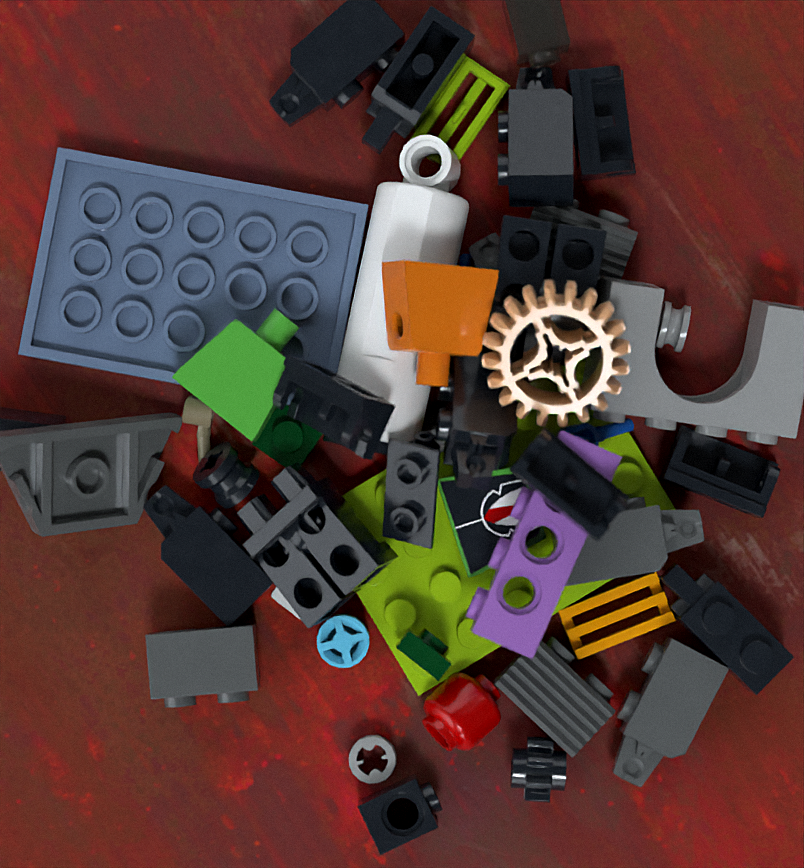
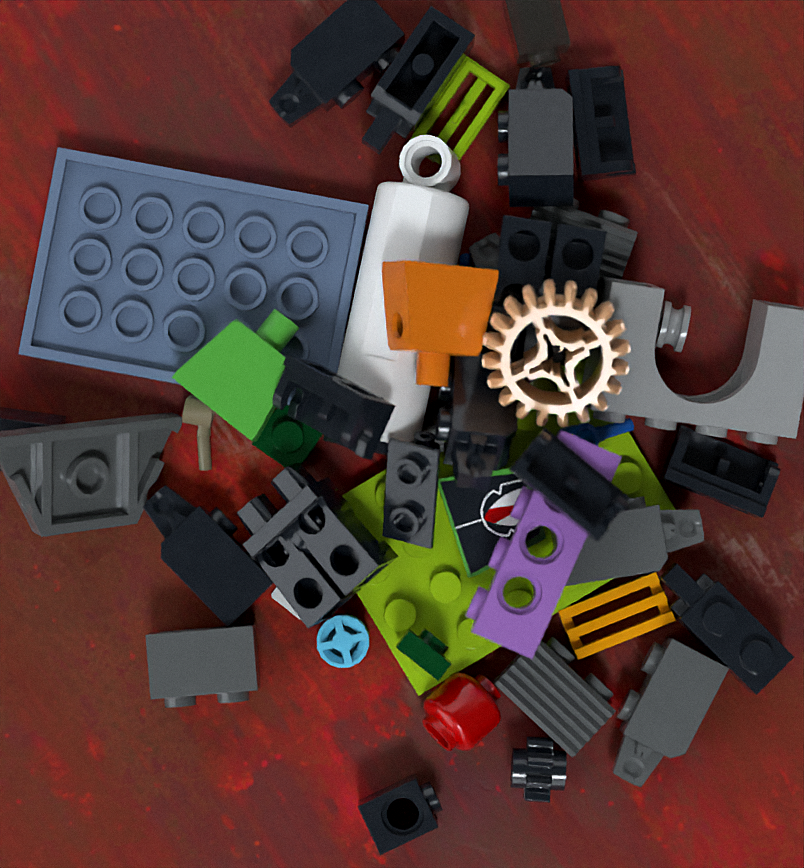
black wheel [192,441,260,509] -> none
light grey bush [349,735,397,784] -> none

